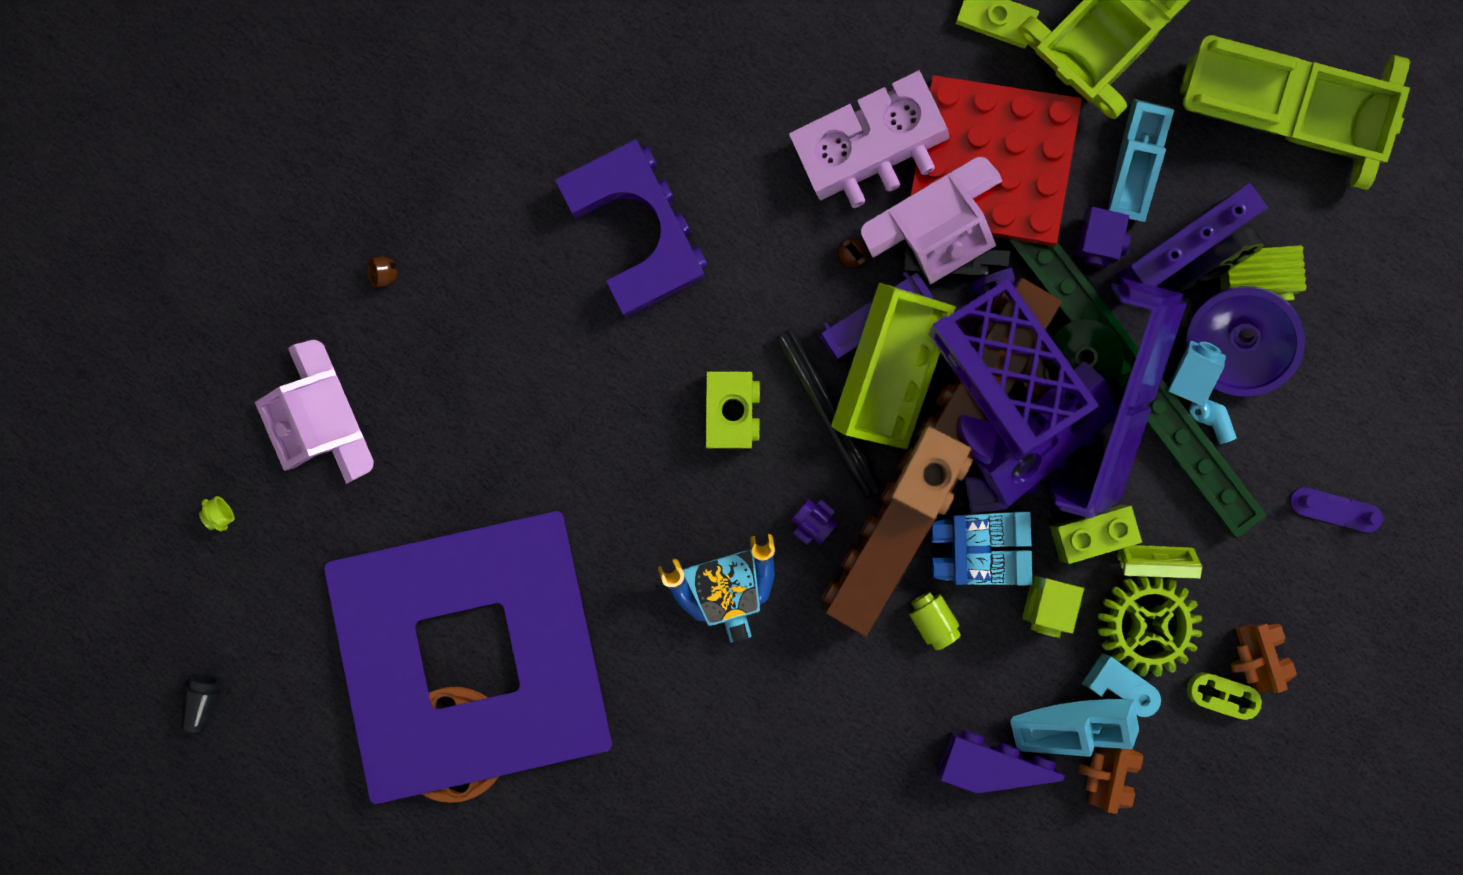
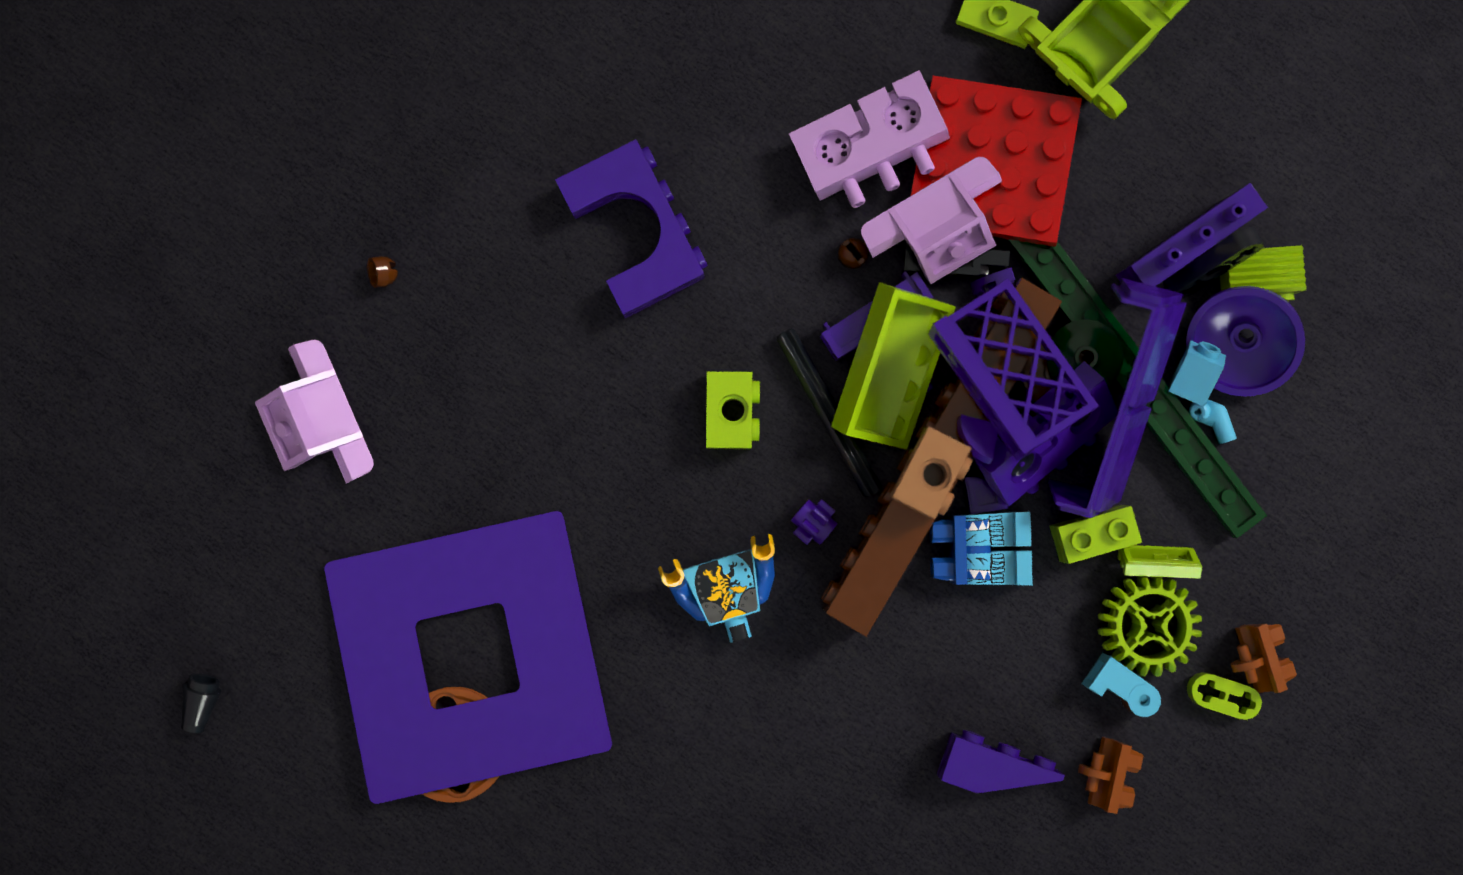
lime plate [199,496,234,532] -> none
lime brick [908,592,961,651] -> none
medium azure slope [1010,699,1139,757] -> none
lime brick [1022,575,1084,638] -> none
dark purple brick [1075,207,1131,268] -> none
medium azure slope [1108,99,1174,222] -> none
lime piece [1179,35,1410,190] -> none
dark purple piece [1290,487,1384,532] -> none

